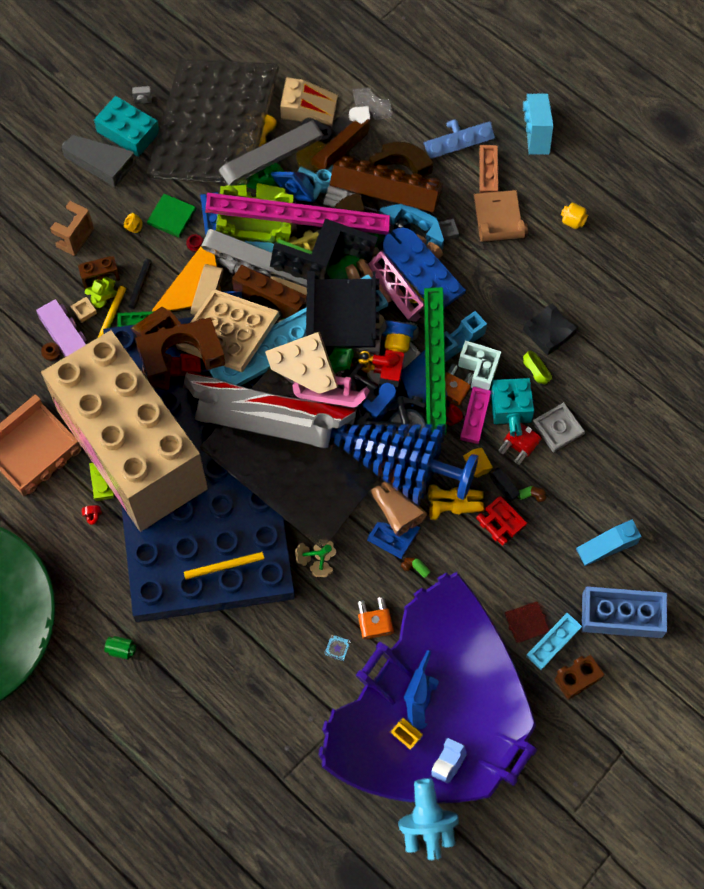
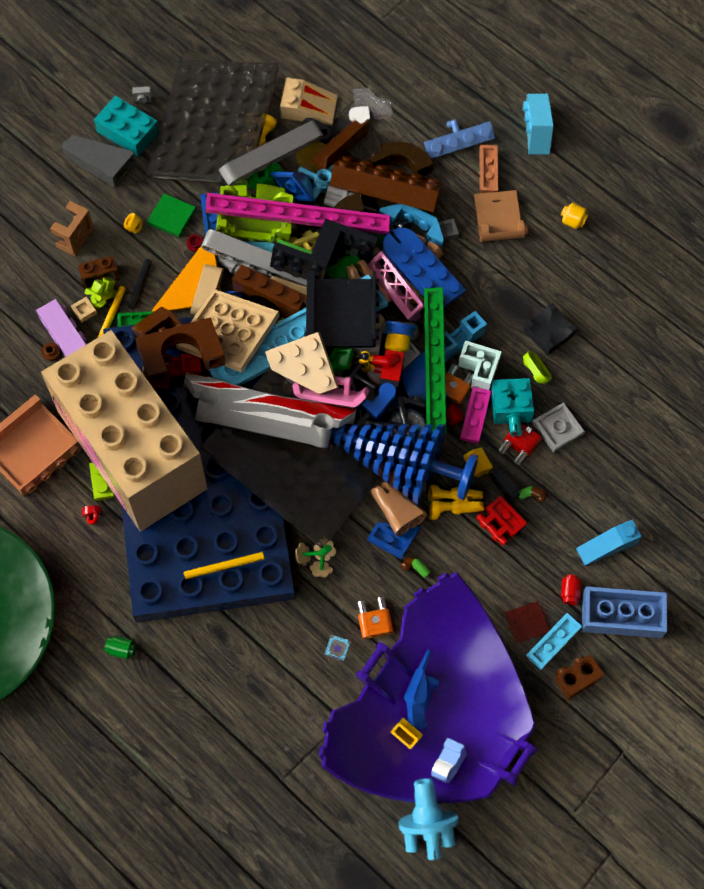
none -> red brick [561,575,582,605]

